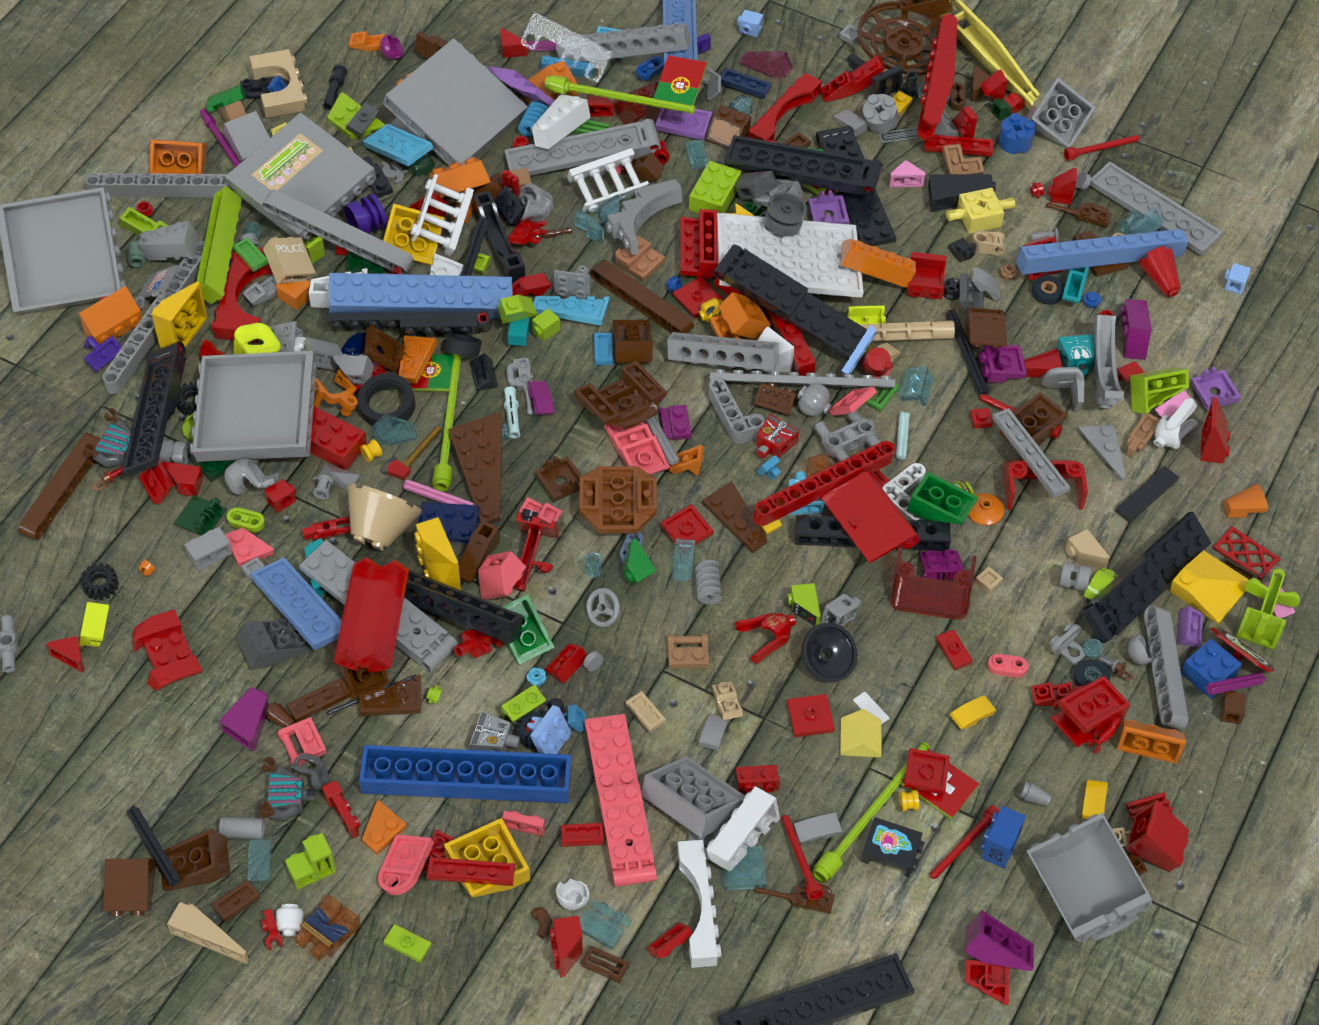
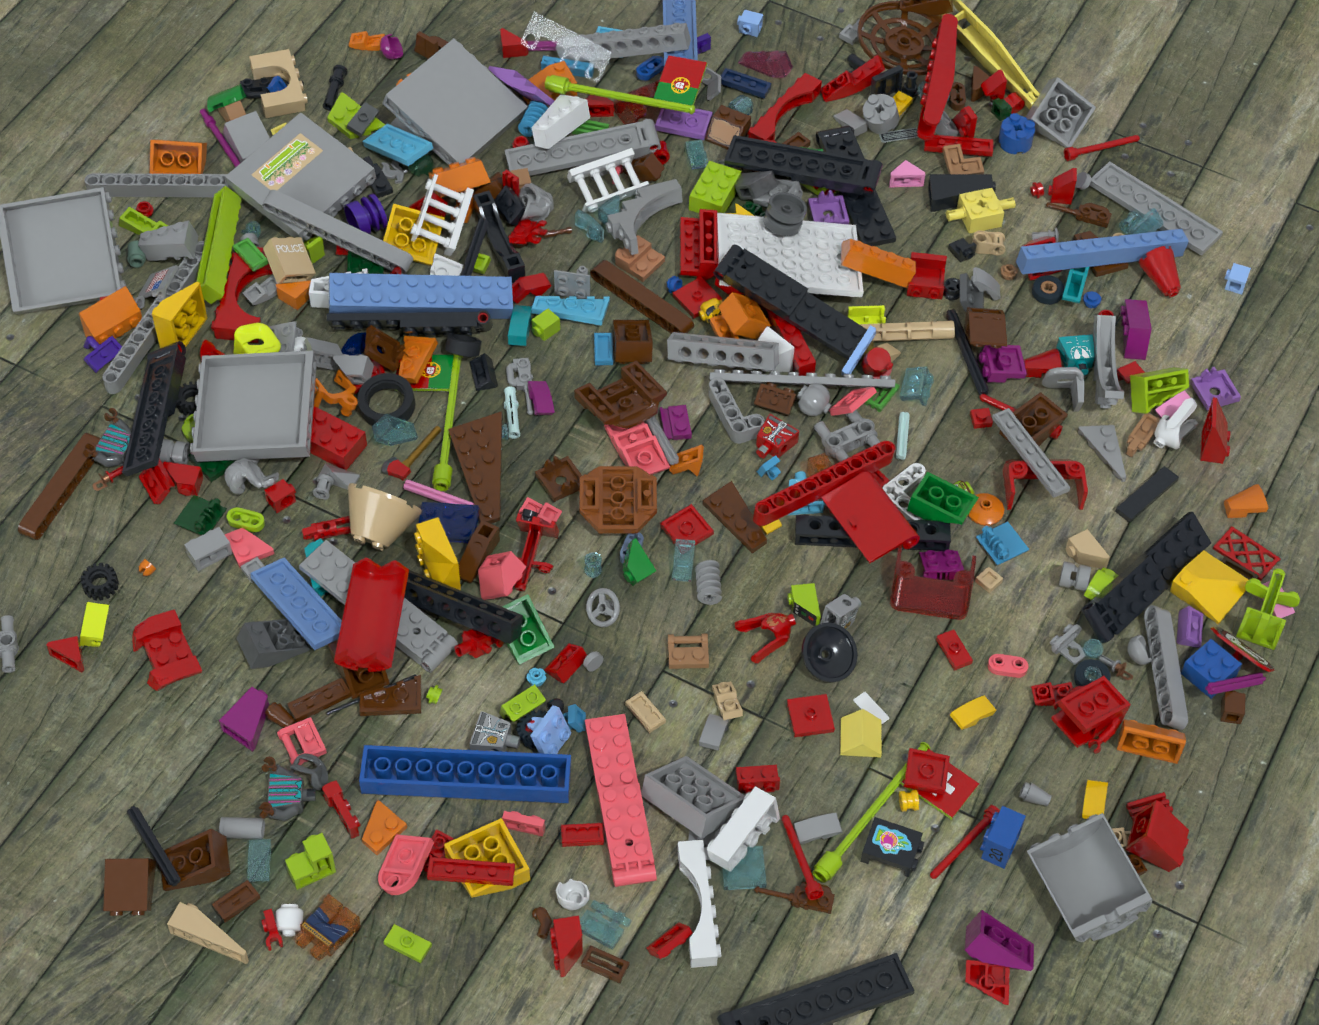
yellow wheel [360,439,383,462] -> none
lime slope [497,295,537,324] -> none
none -> dark azure hinge [976,522,1029,565]

